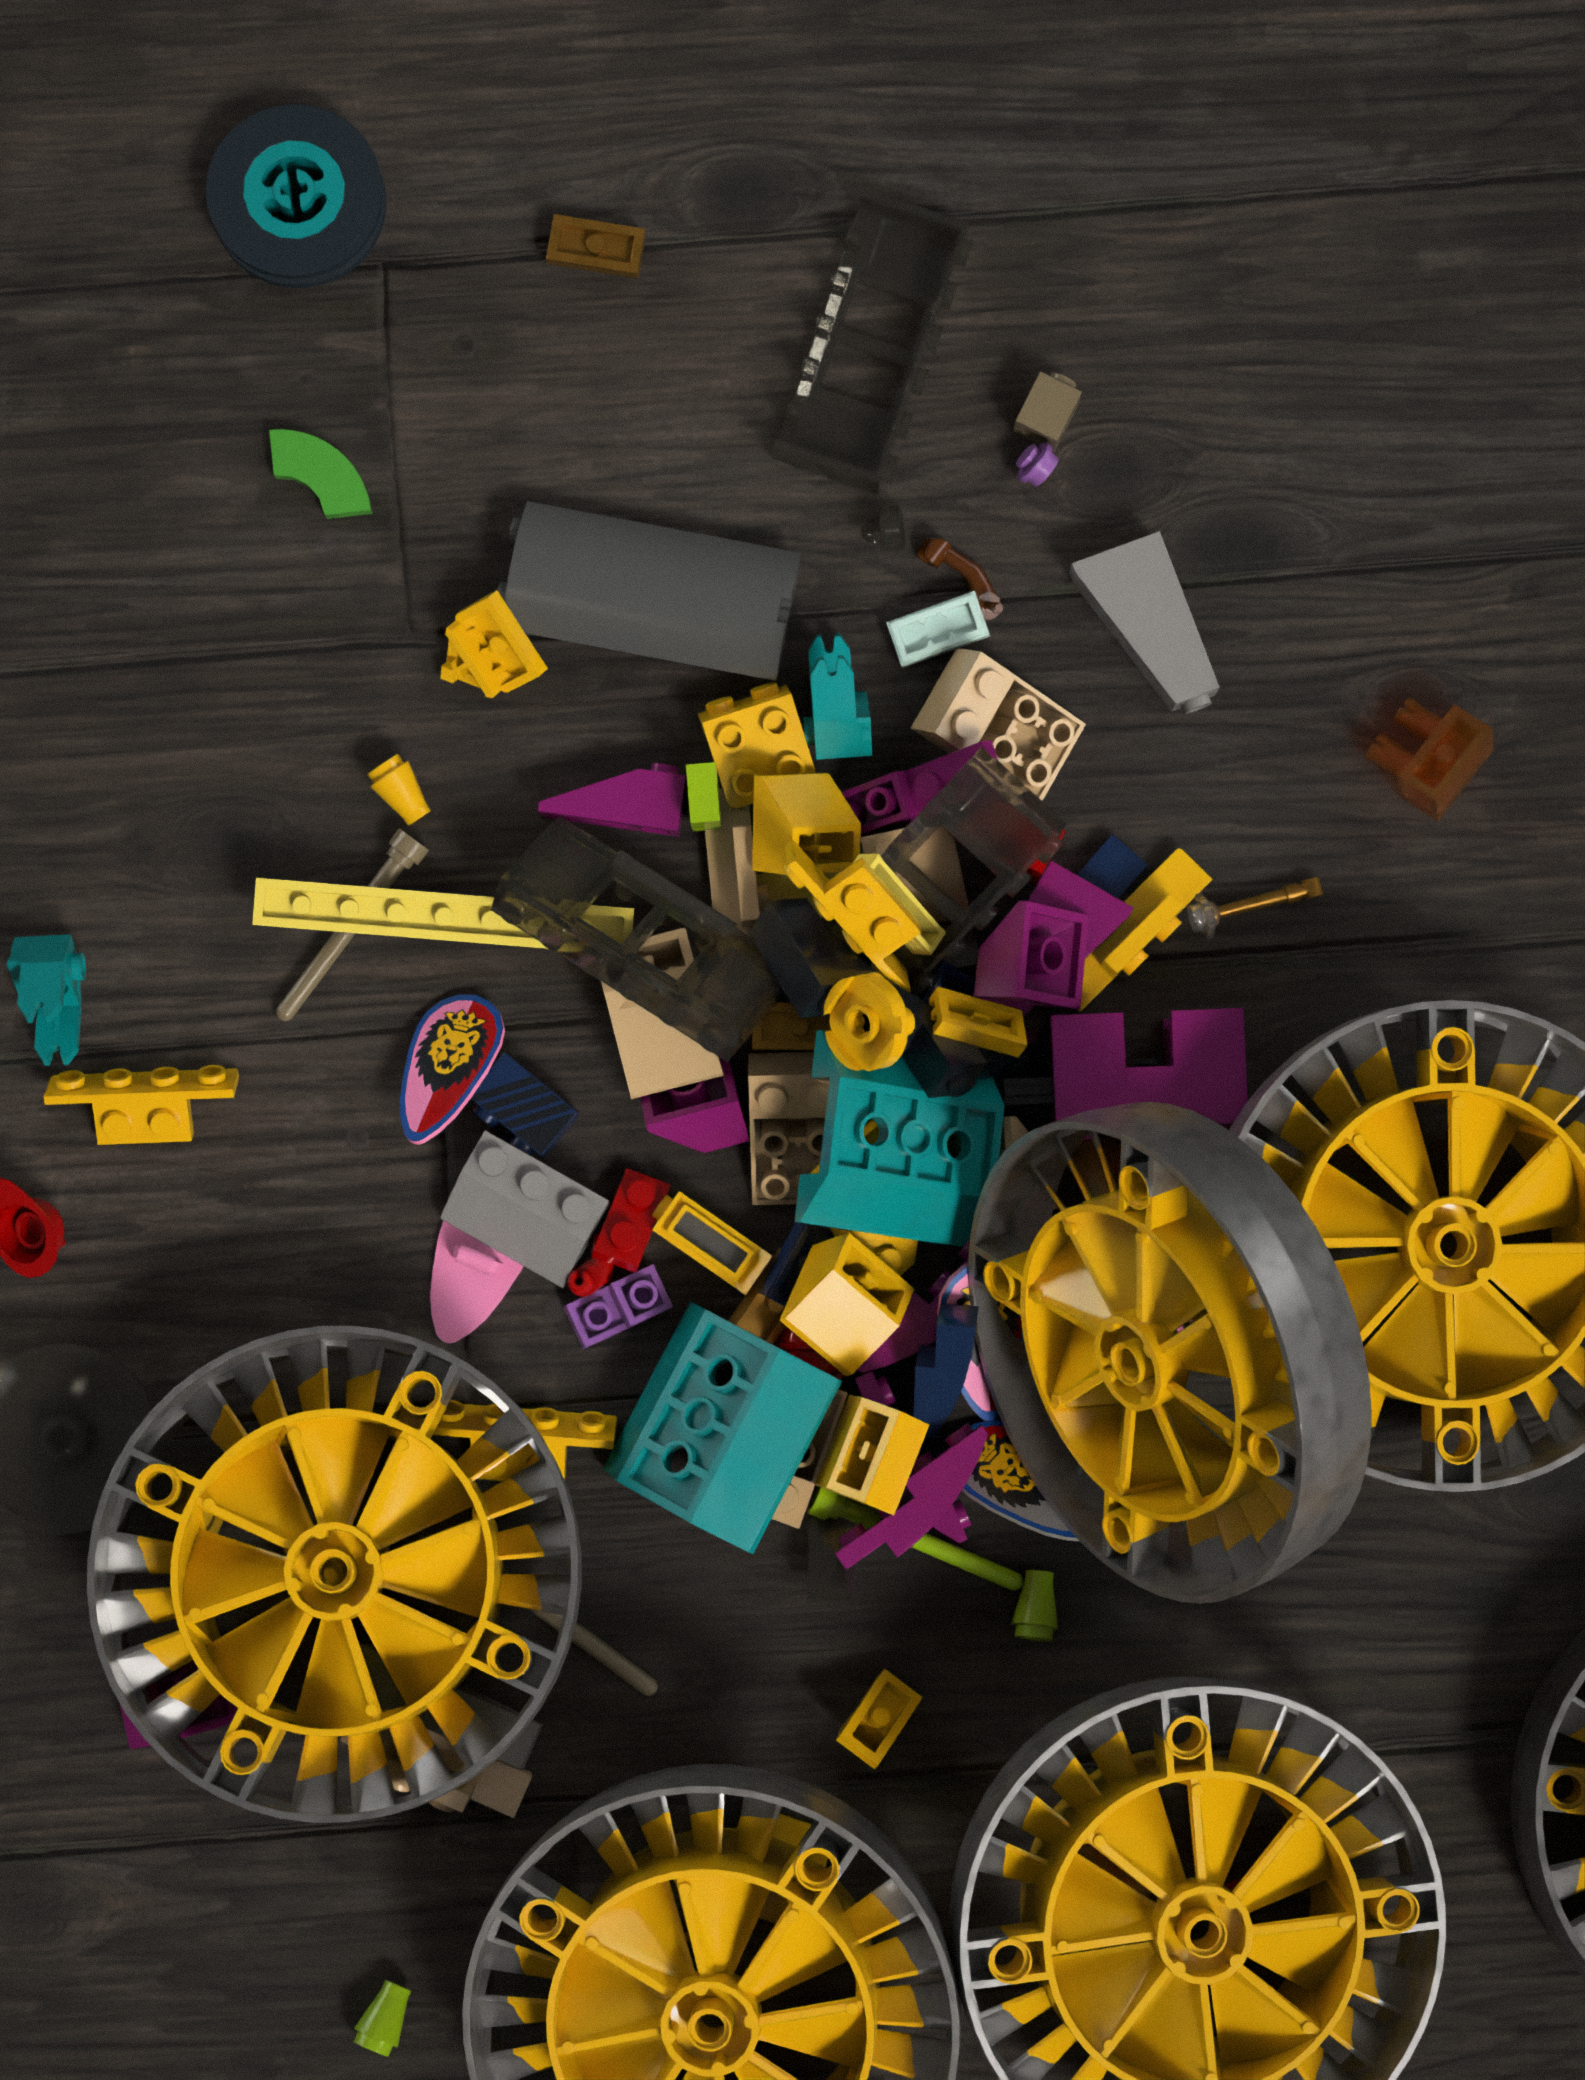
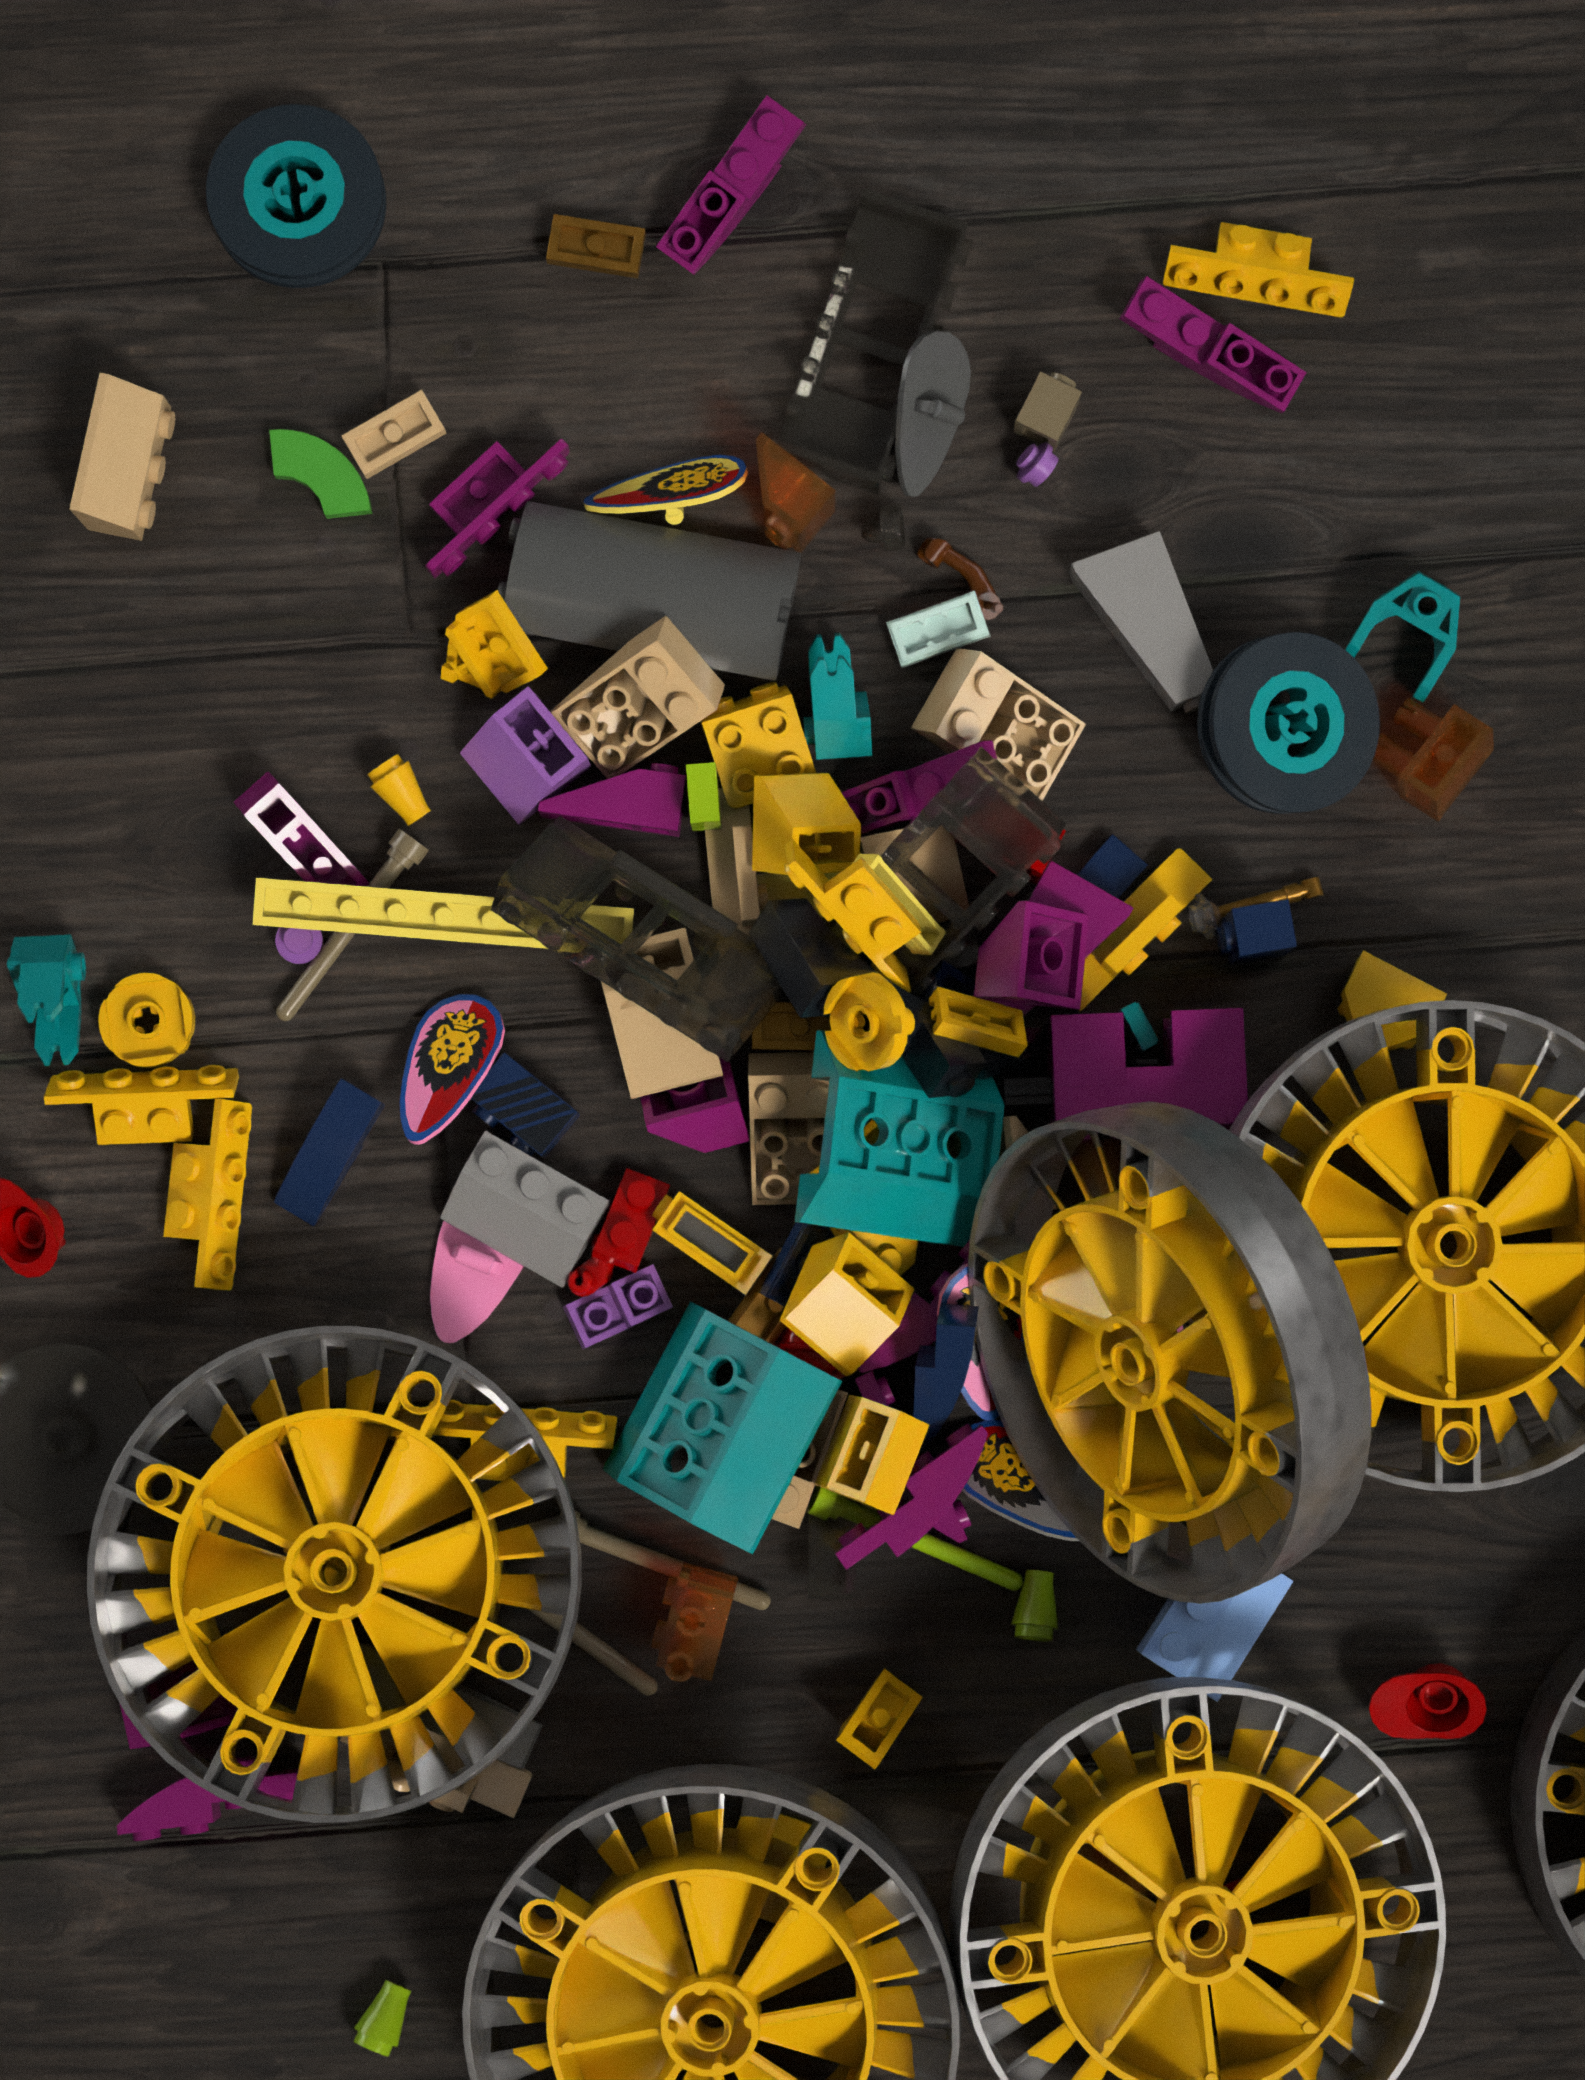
none -> tan slope [69,373,175,541]
none -> yellow plate [98,973,195,1068]
none -> magenta slope [117,1754,299,1841]
none -> yellow bracket [163,1098,252,1291]
none -> magenta slope [234,771,369,887]
none -> dark blue slope [274,1078,385,1227]
none -> medium lavender plate [275,927,323,964]
none -> tan plate [342,390,447,479]
none -> magenta bracket [425,438,570,579]
none -> medium lavender slope [460,686,591,825]
none -> tan slope [550,616,725,779]
none -> dark tan piece [560,1510,771,1610]
none -> shield [583,455,748,525]
none -> clear orange brick [651,1563,739,1682]
none -> magenta slope [656,95,806,275]
none -> clear orange slope [756,432,835,553]
none -> dark grey shield [895,331,971,497]
none -> teal tile [1118,1002,1158,1055]
none -> magenta slope [1119,276,1307,413]
none -> light blue slope [1136,1573,1293,1702]
none -> yellow bracket [1163,222,1354,317]
none -> black wheel [1197,632,1380,814]
none -> dark blue brick [1216,899,1297,965]
none -> yellow slope [1337,950,1447,1051]
none -> teal piece [1345,571,1460,703]
none -> red piece [1369,1663,1487,1739]

